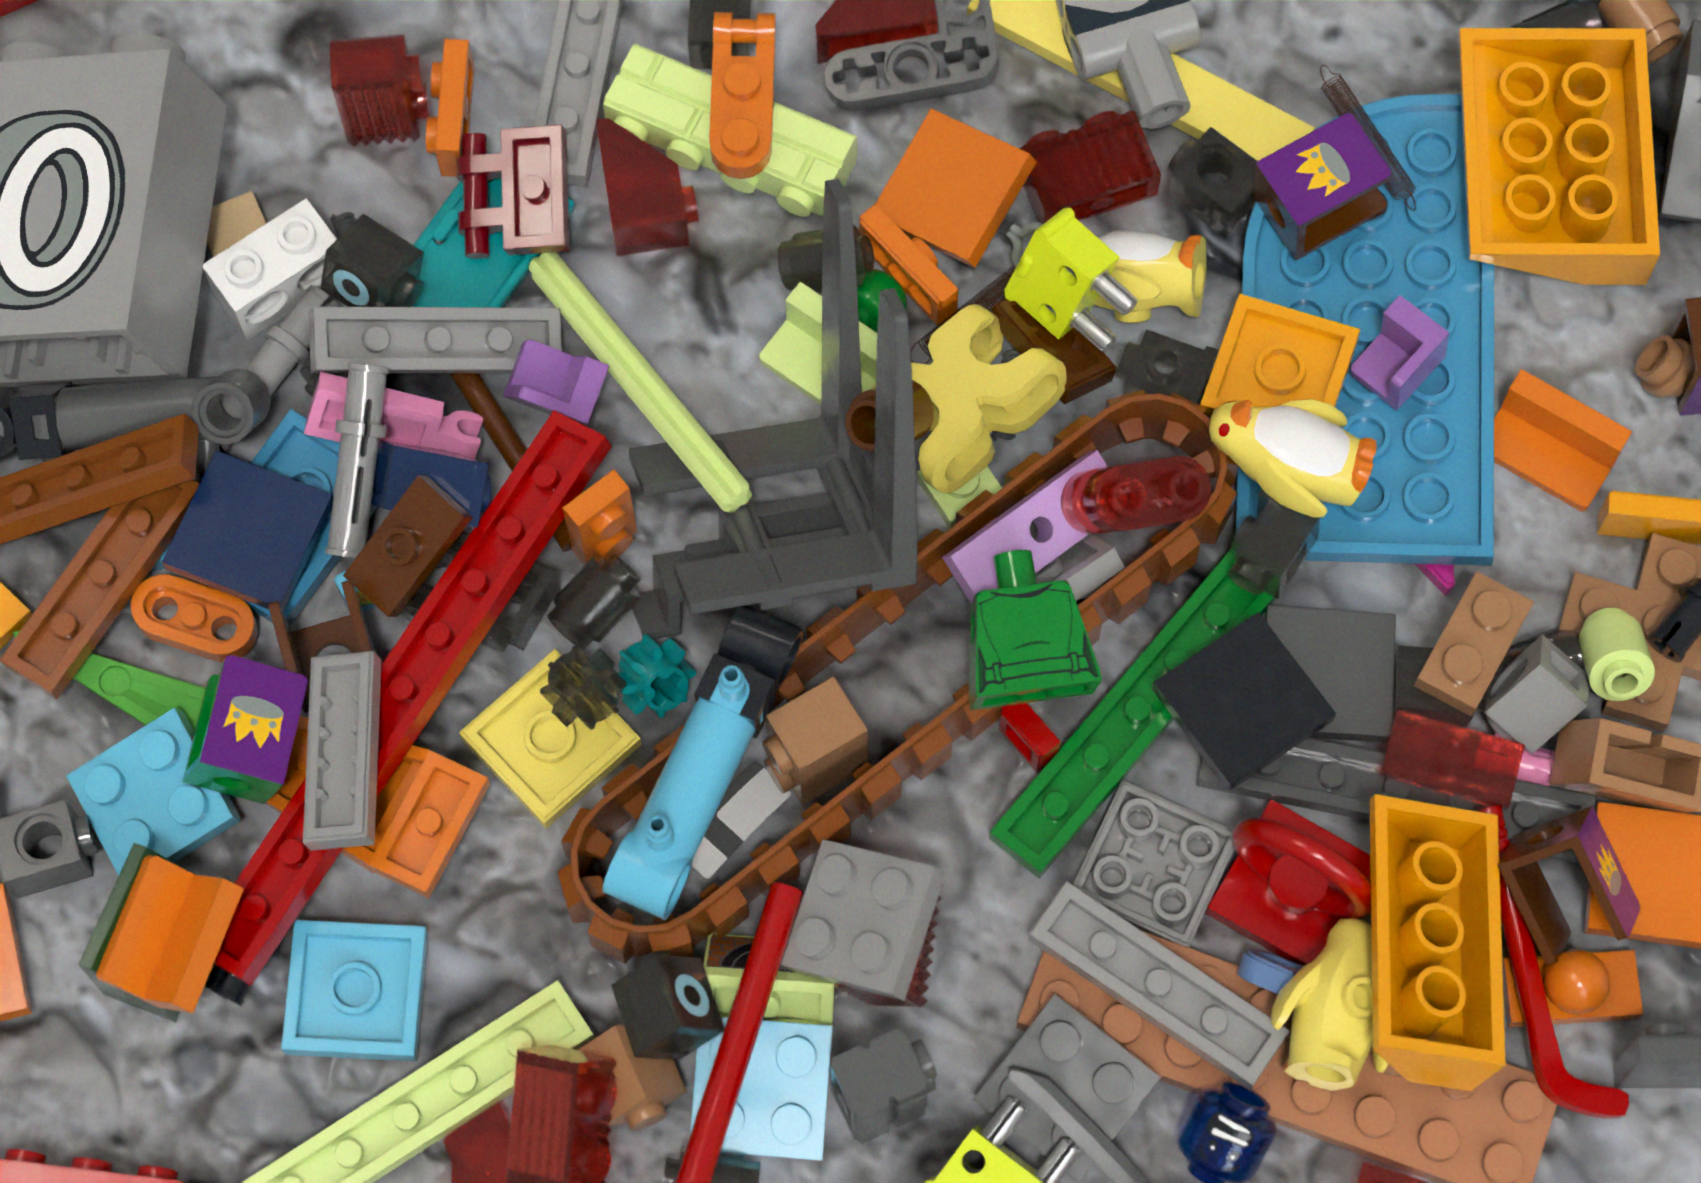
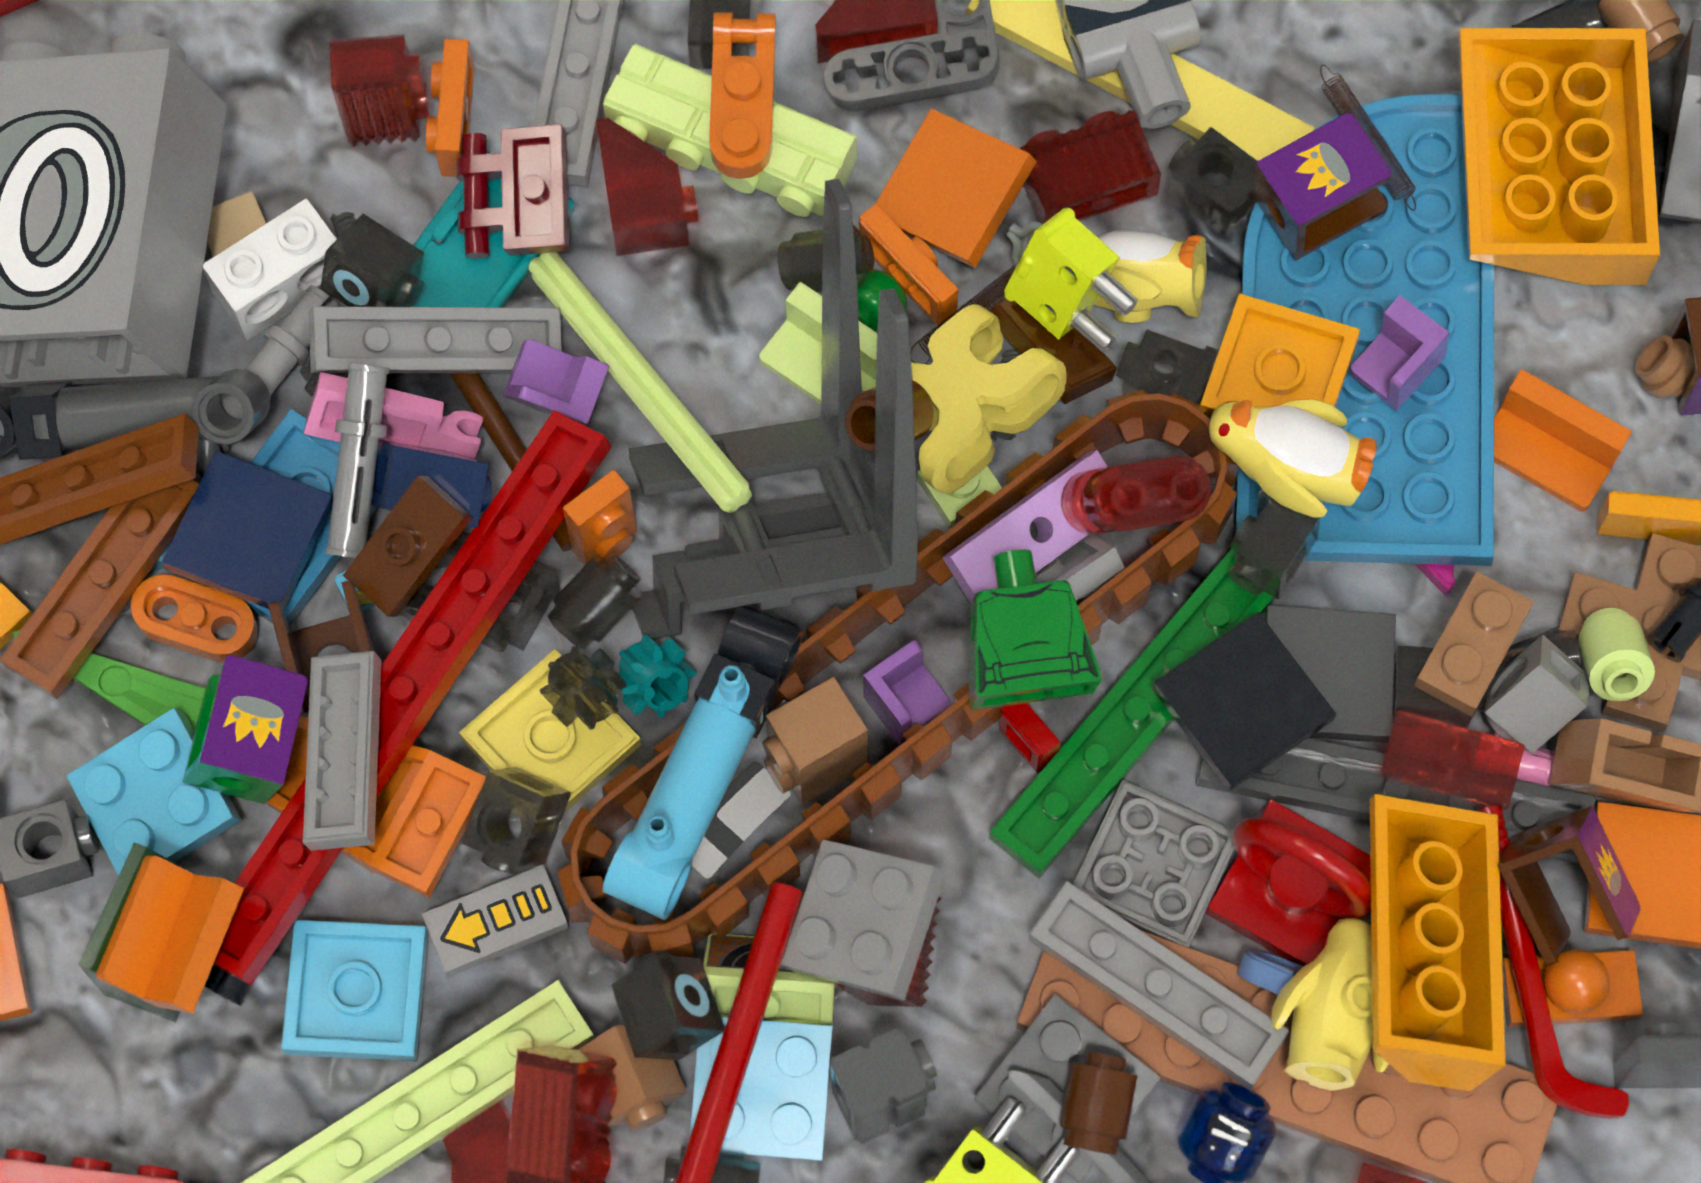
none -> light grey tile [421,864,569,978]
none -> clear smoke brick [462,767,571,874]
none -> medium lavender panel [863,640,953,746]
none -> reddish brown brick [1059,1052,1138,1155]

